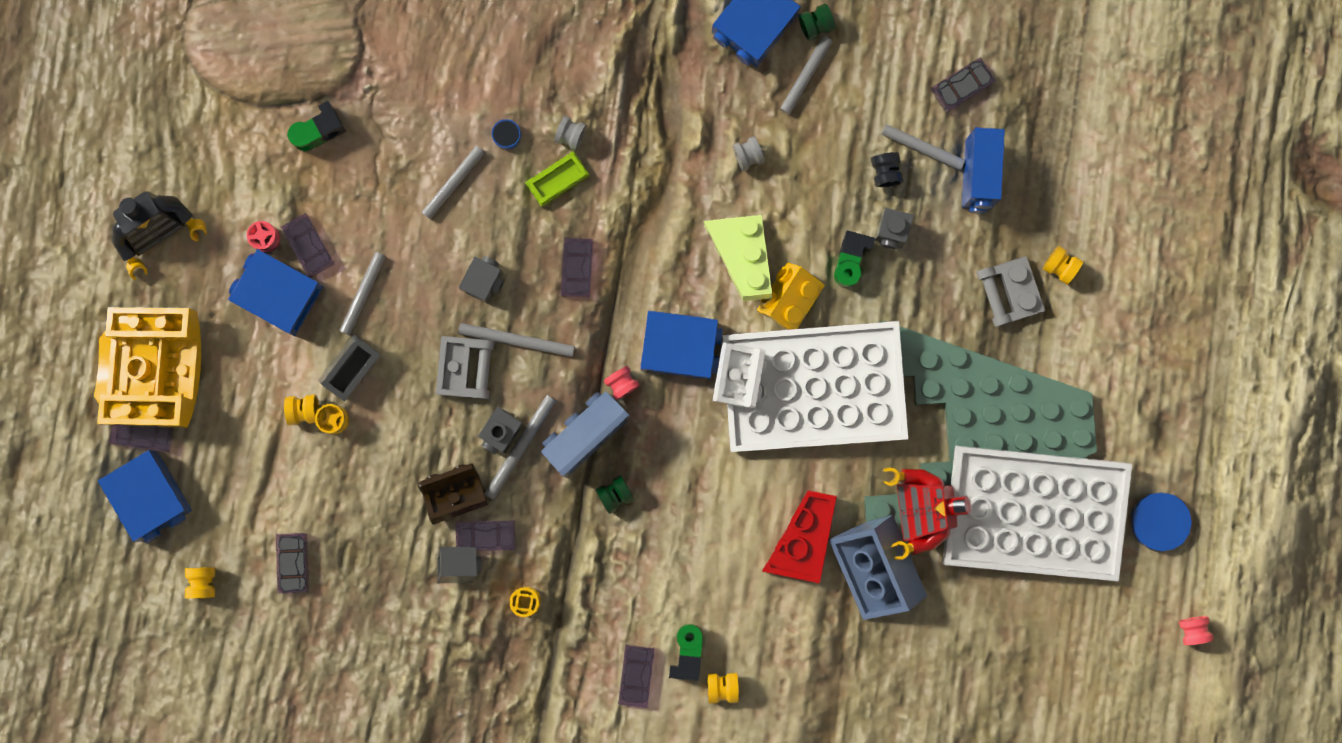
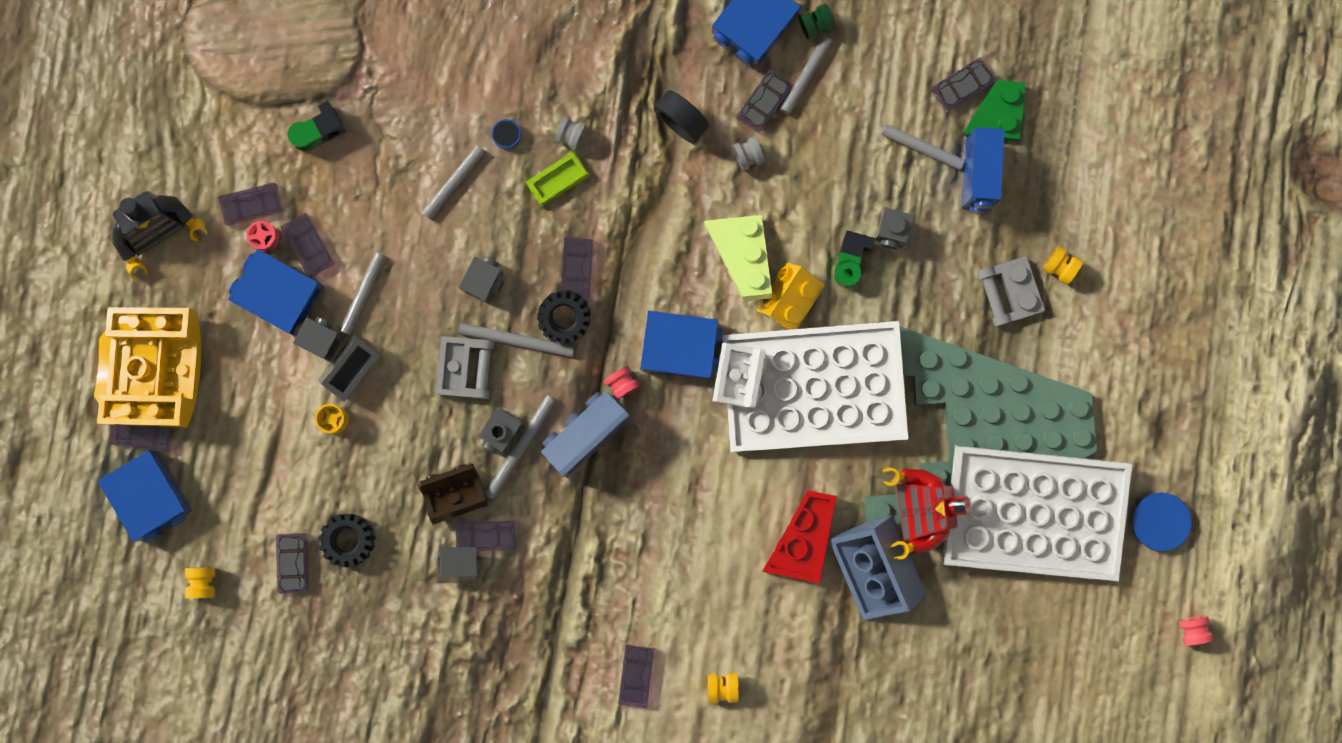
yellow wheel [284,394,320,426] -> none
yellow wheel [510,586,541,617] -> none
dark green wheel [595,475,635,515] -> none
leg [669,624,703,681] -> none
black wheel [871,152,904,188] -> none
none -> clear purple tile [218,182,283,226]
none -> dark grey brick [293,316,343,362]
none -> black tyre [318,514,376,567]
none -> black tyre [537,289,591,344]
none -> black tyre [654,90,709,144]
none -> tile [736,69,793,134]
none -> green wing [963,80,1026,142]

